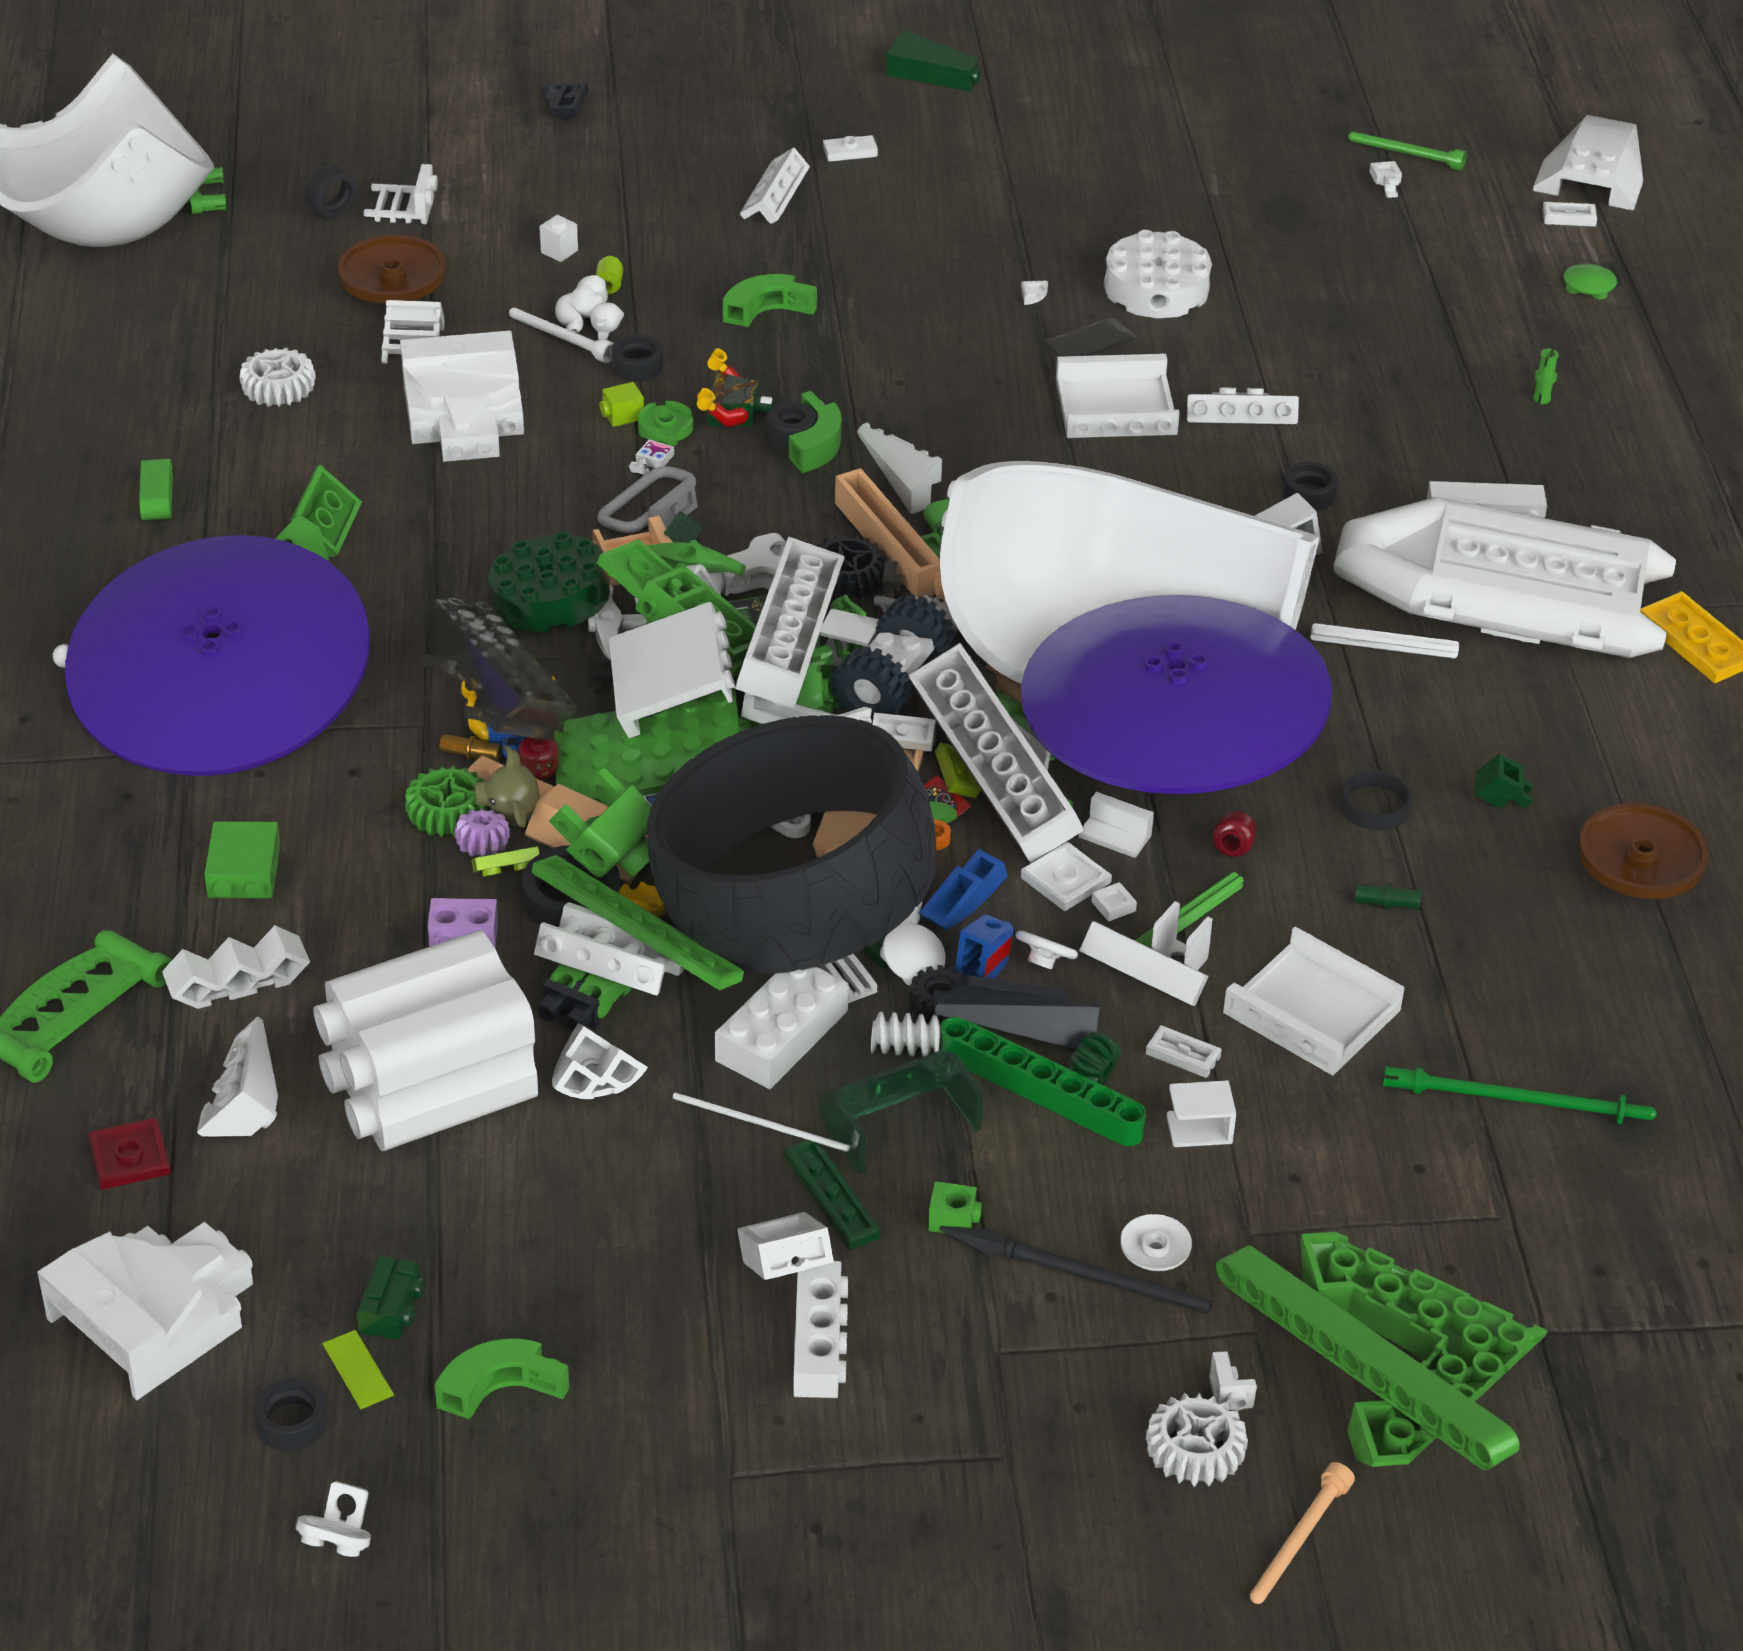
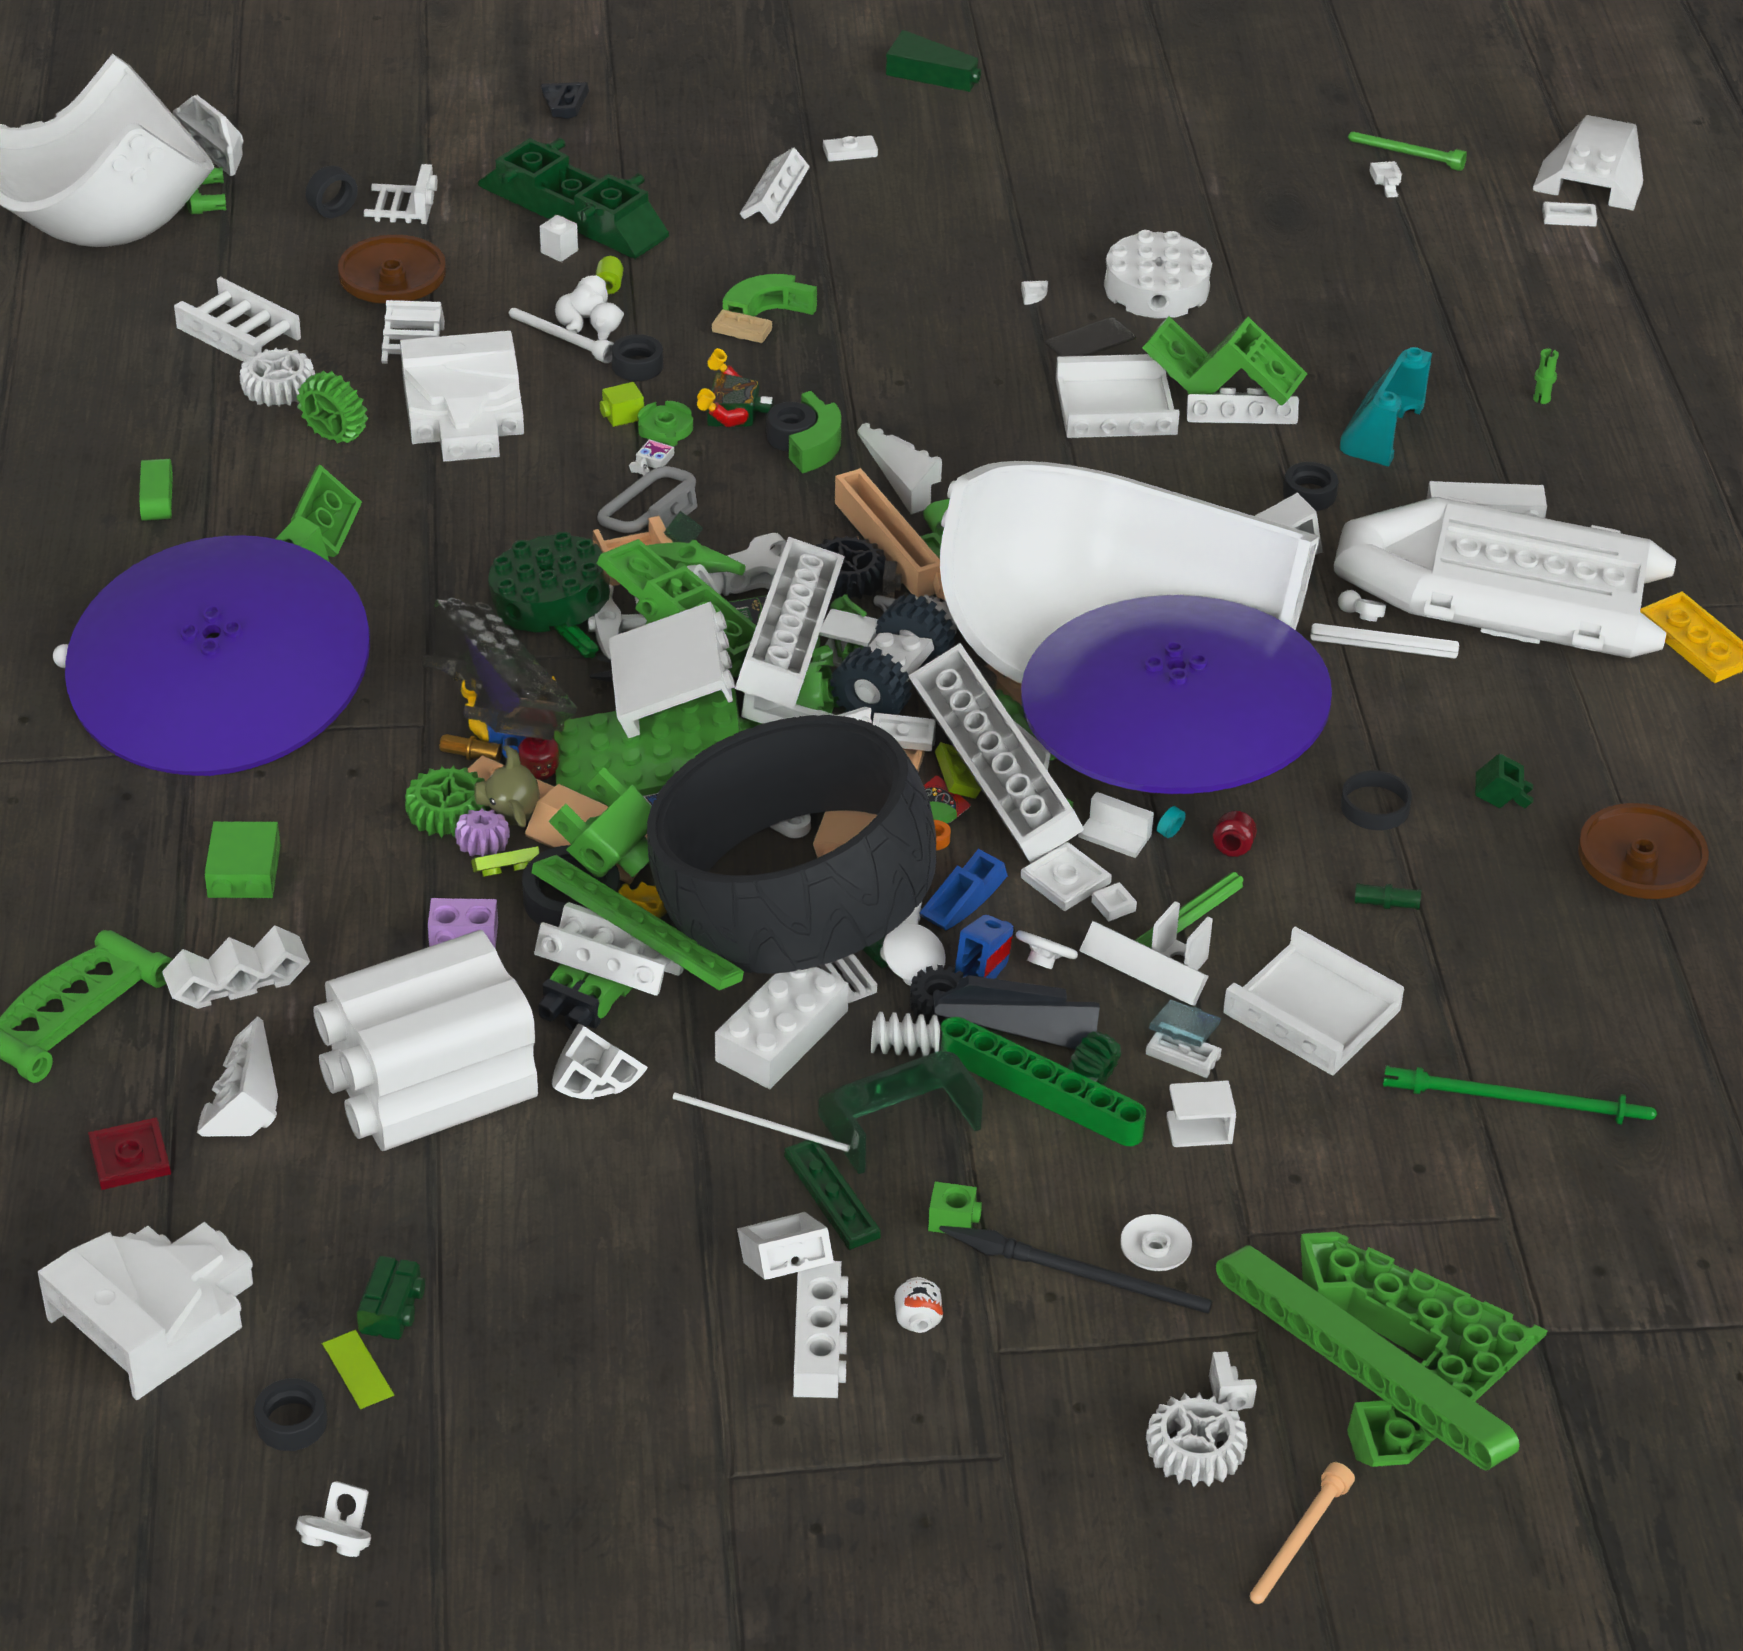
bright green arch [435,1339,569,1419] -> none
bright green dish [1564,264,1617,299] -> none
none -> white wedge [173,95,243,176]
none -> white fence [174,277,301,362]
none -> bright green gear [296,371,368,443]
none -> dark green piece [478,137,669,259]
none -> green axle [554,623,598,659]
none -> tan plate [712,310,772,343]
none -> white head [894,1277,943,1333]
none -> bright green bracket [1142,316,1307,406]
none -> clear light blue piece [1149,1000,1221,1047]
none -> teal tile [1157,806,1186,838]
none -> white plate [1338,590,1386,622]
none -> teal windscreen [1340,347,1432,467]

